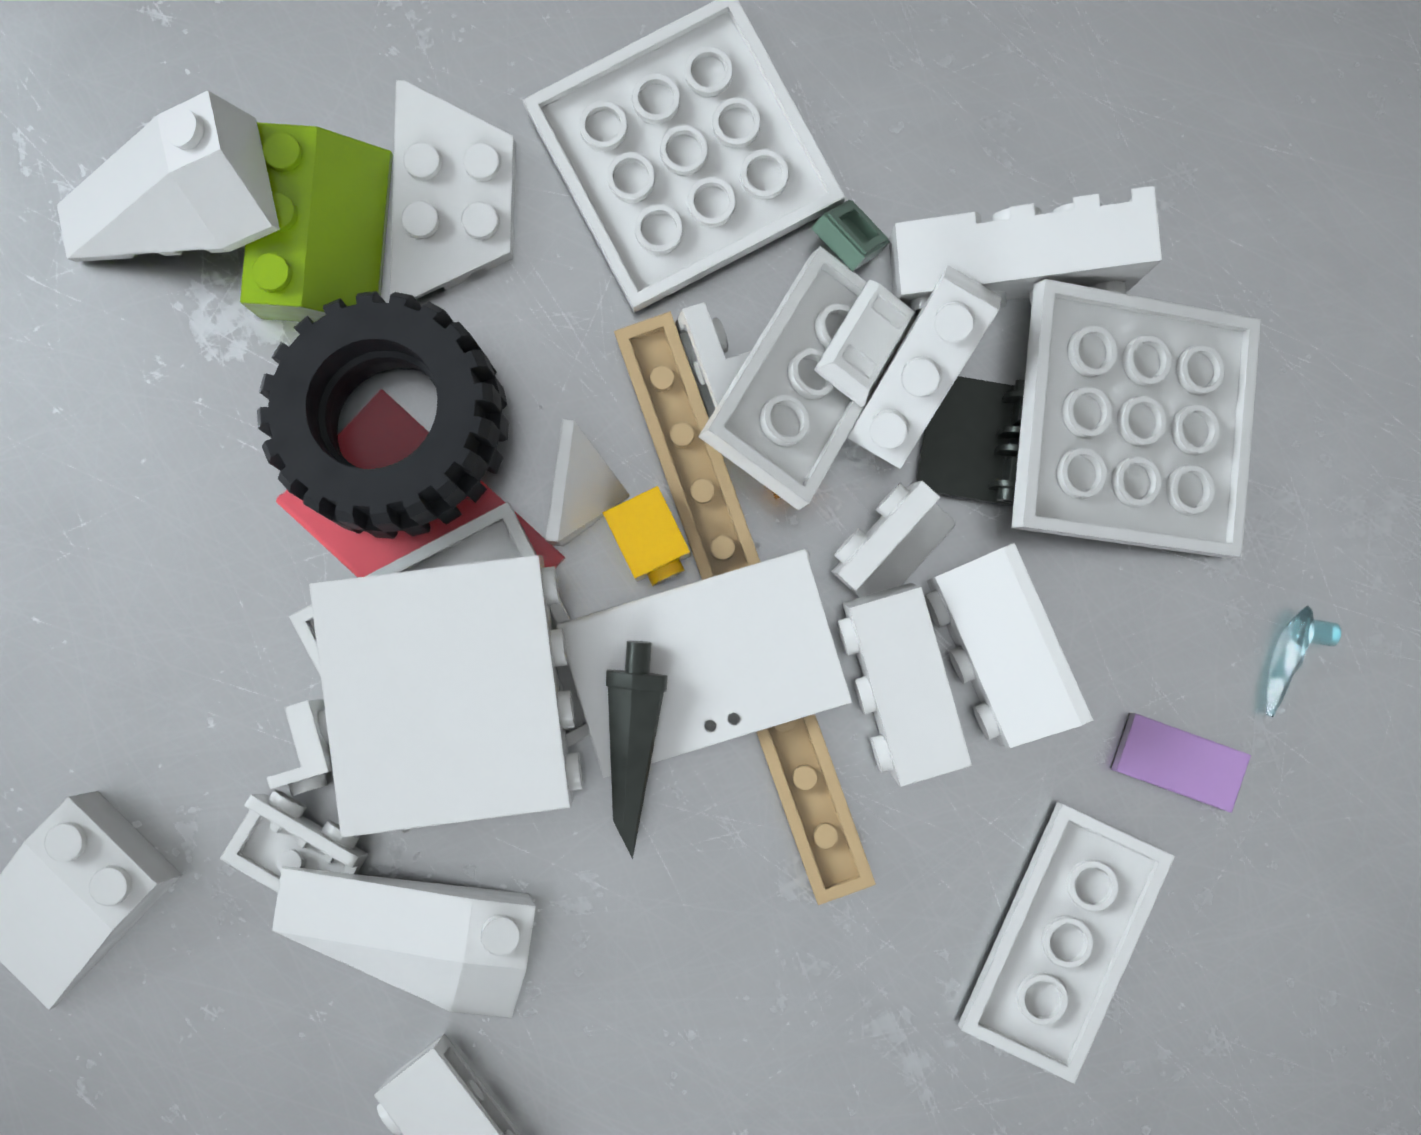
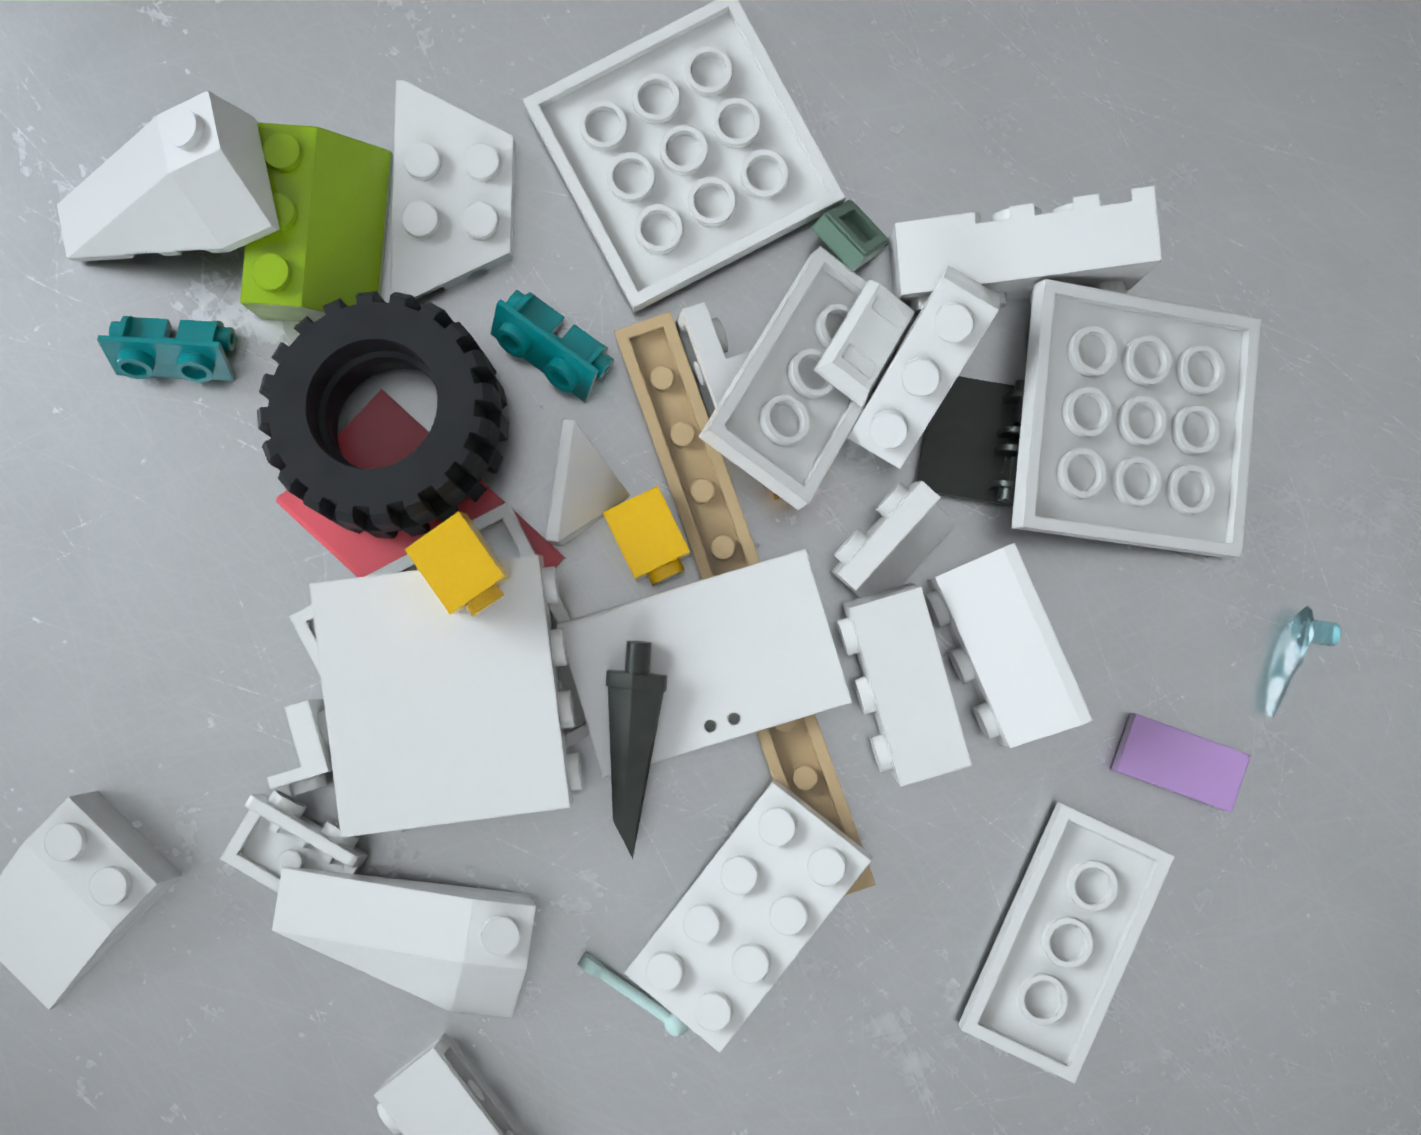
none -> teal hinge [97,316,236,383]
none -> yellow brick [404,511,511,617]
none -> teal hinge [490,290,614,403]
none -> light aqua hinge [578,953,688,1036]
none -> white plate [624,779,873,1053]

